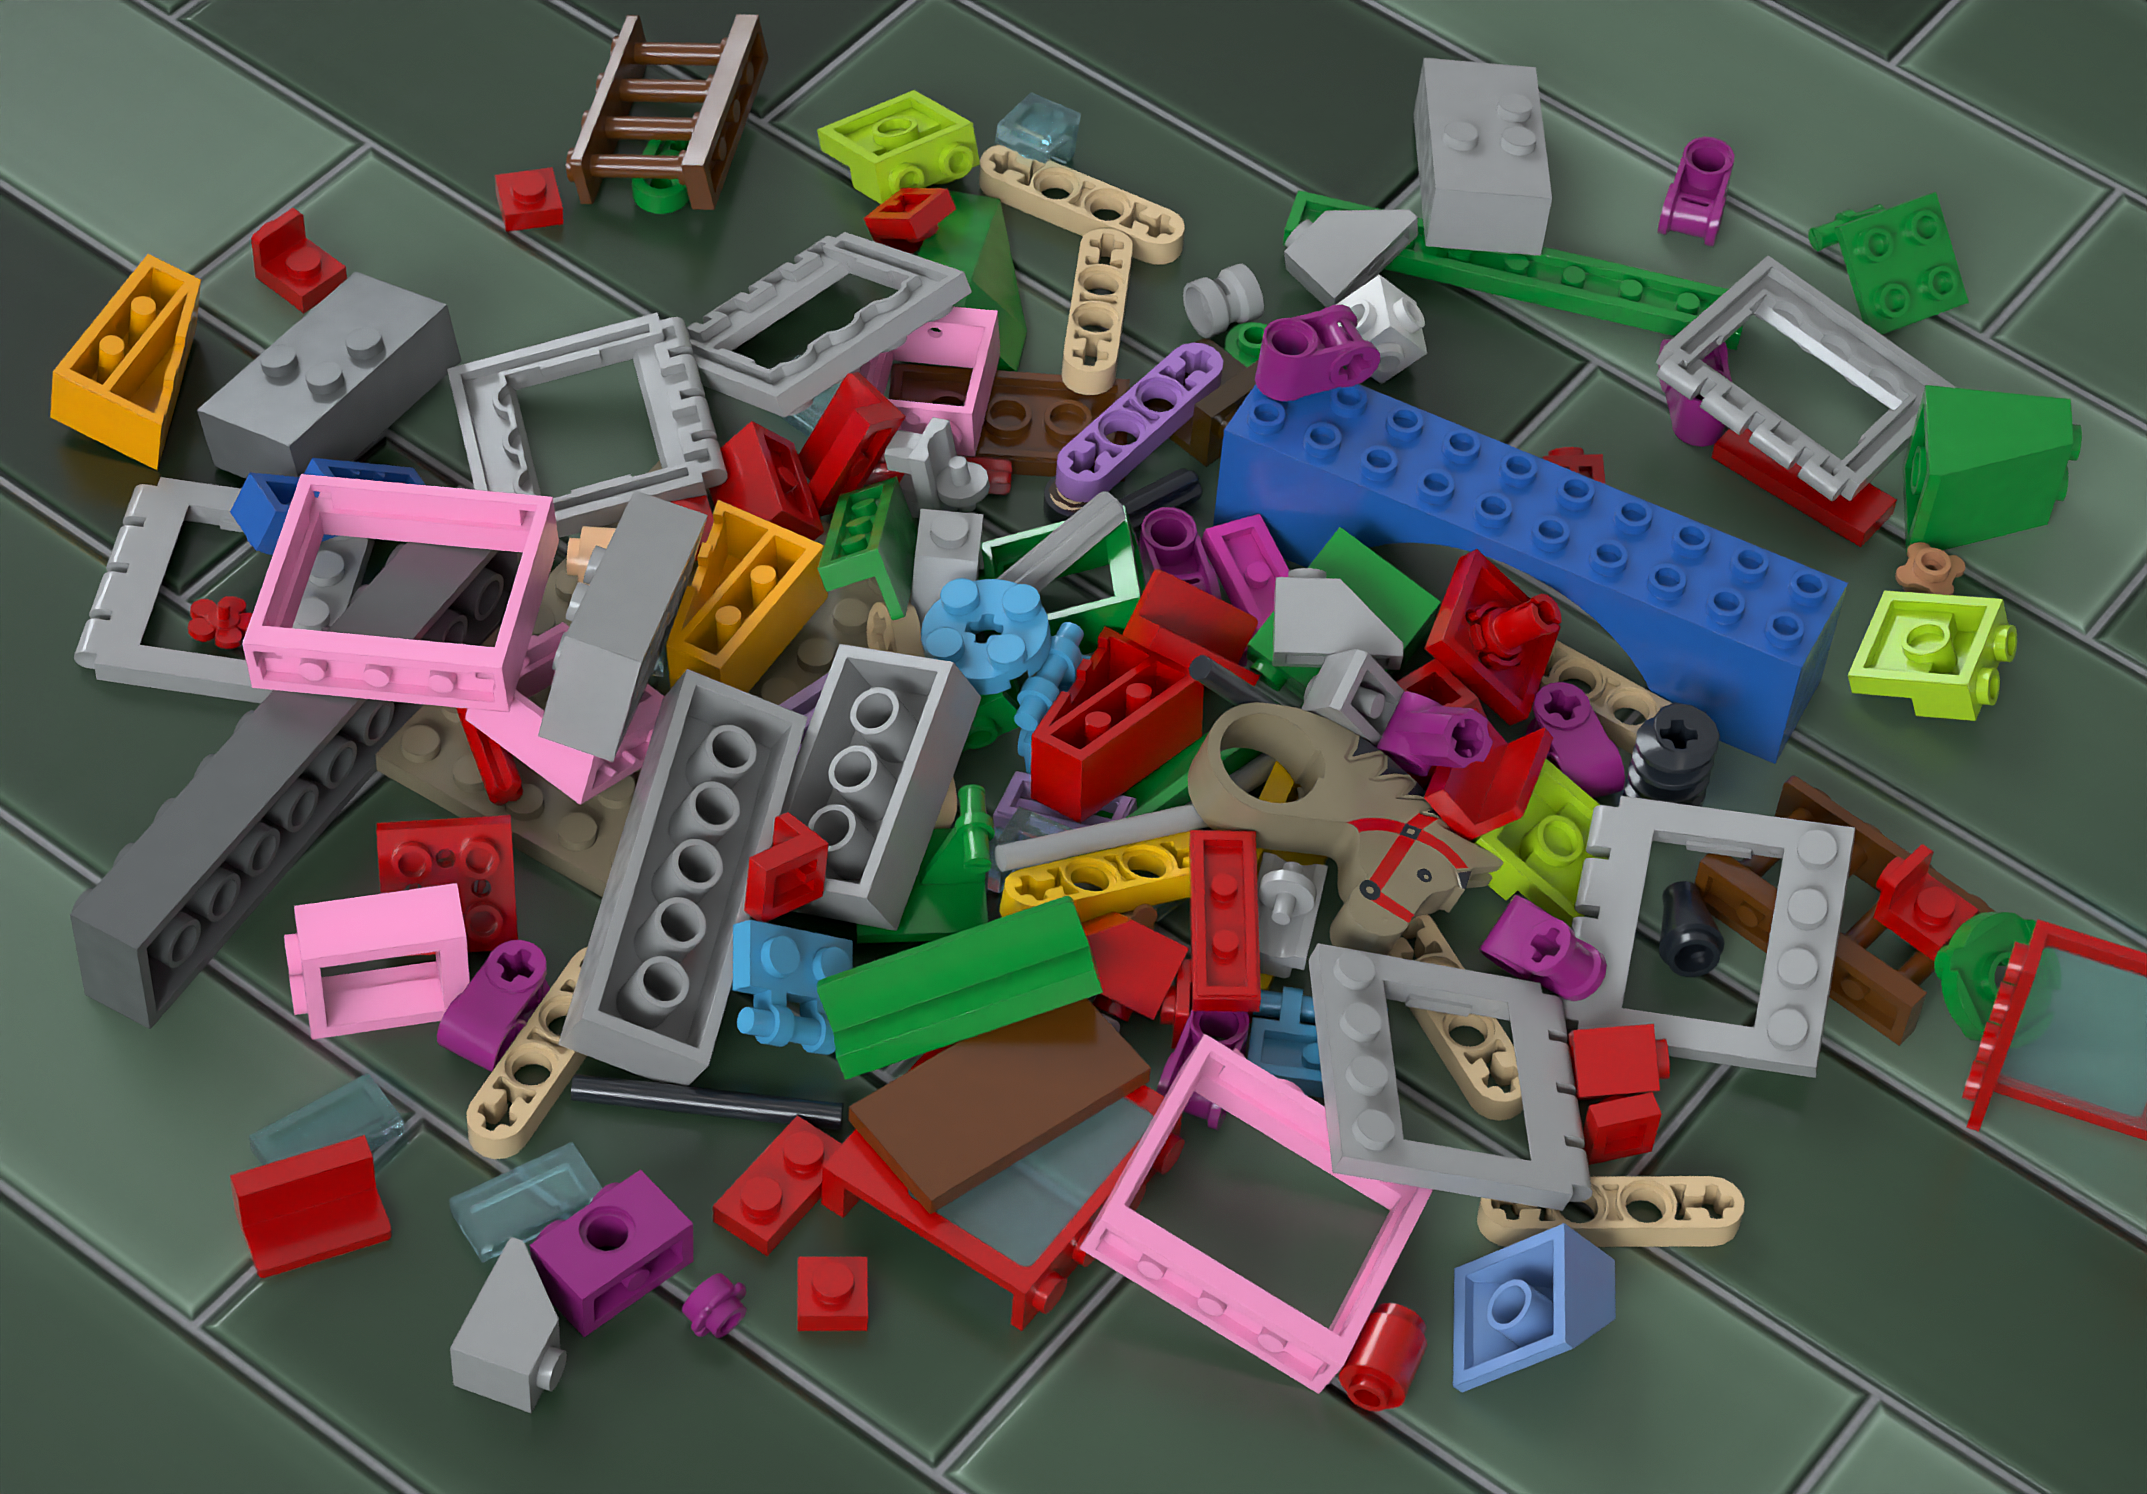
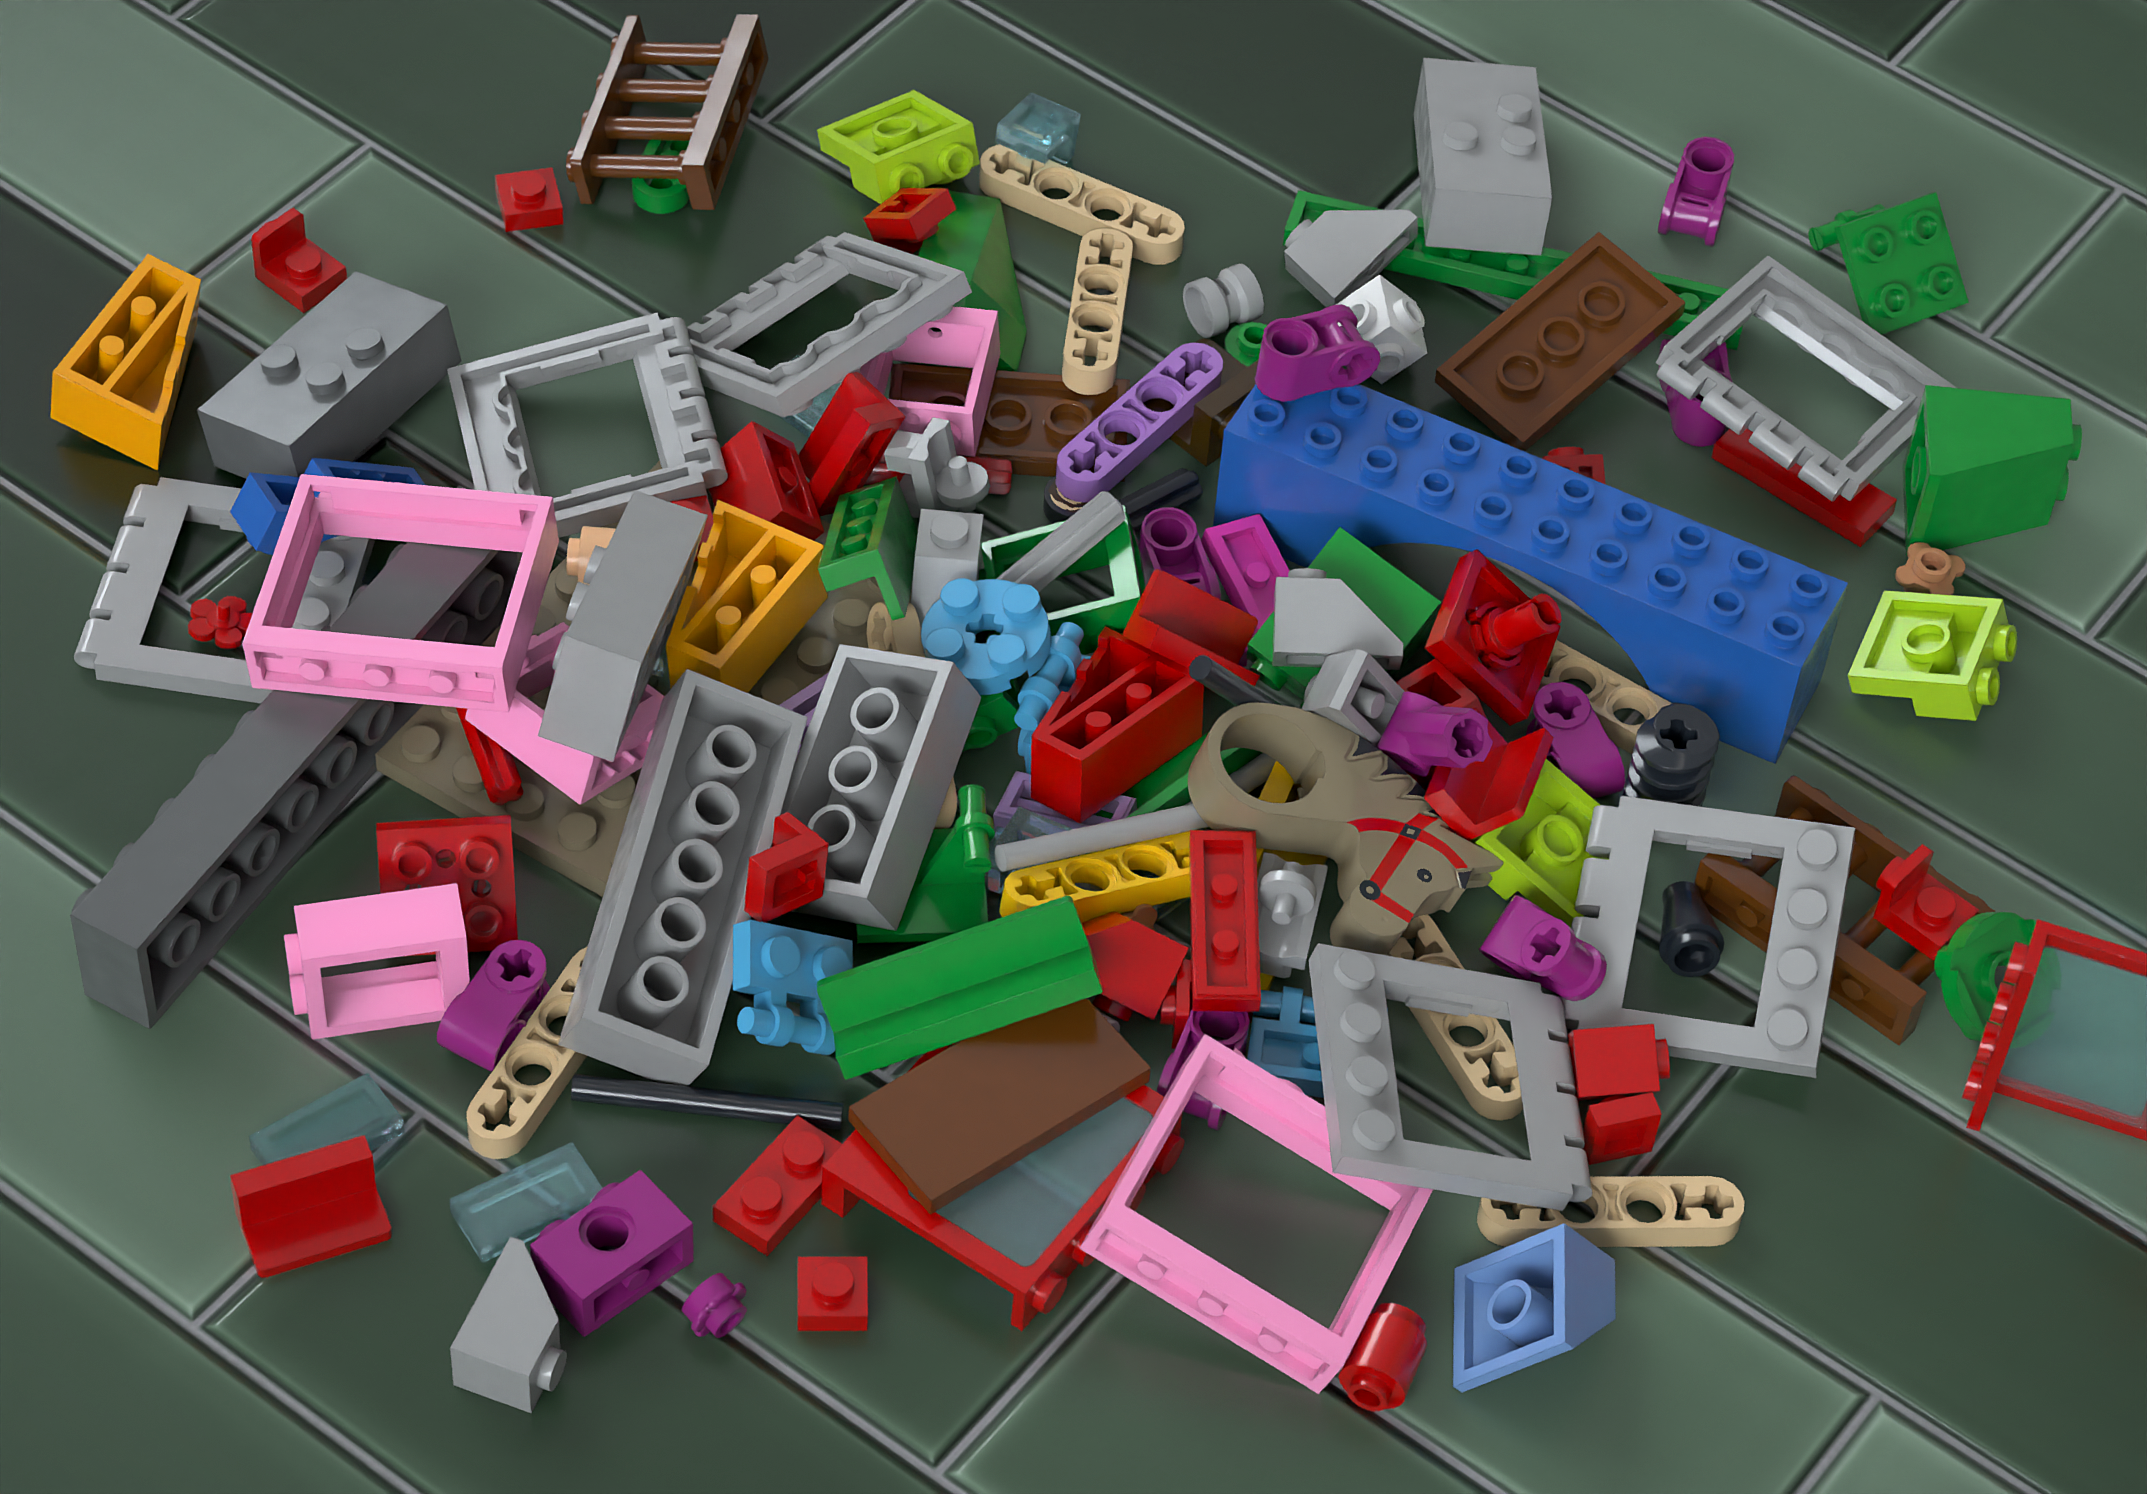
none -> reddish brown plate [1435,232,1686,451]

